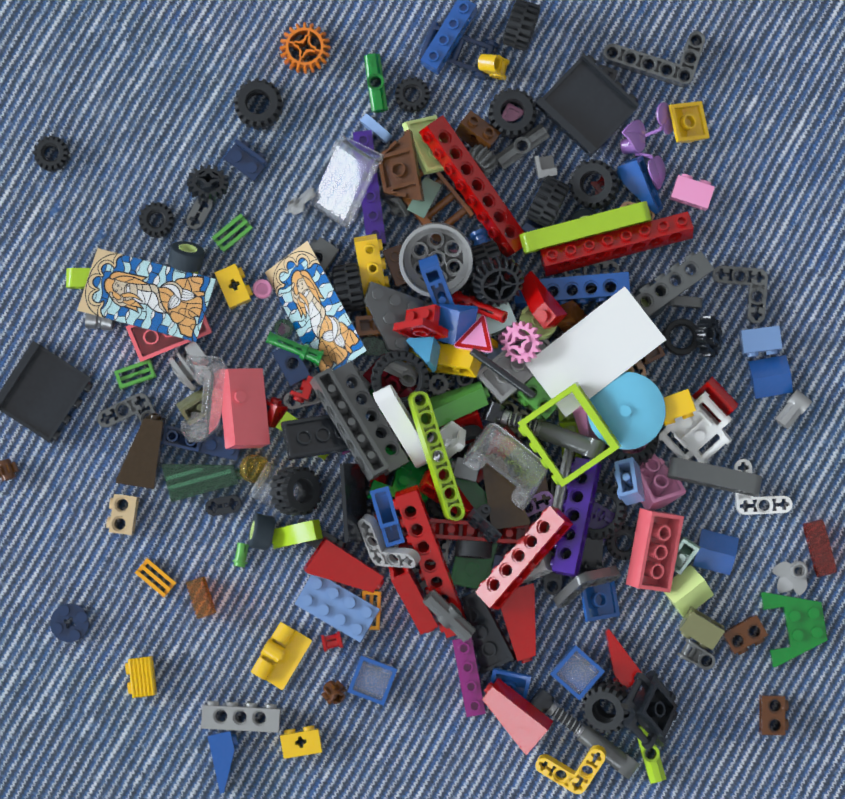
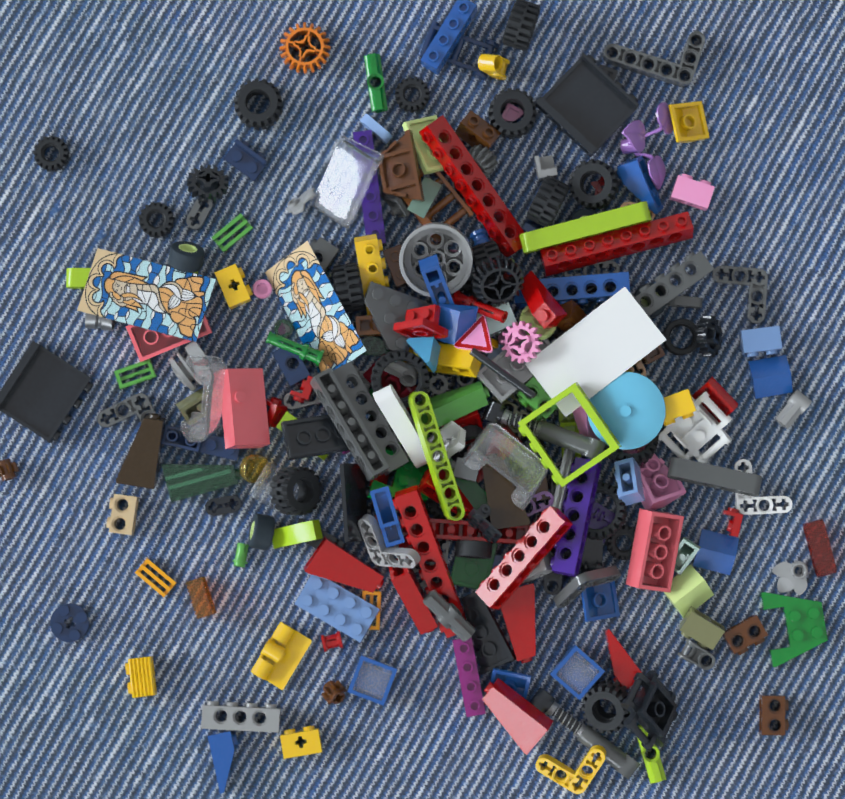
dark grey piece [495,123,550,170] -> none
none -> red bracket [722,507,743,537]

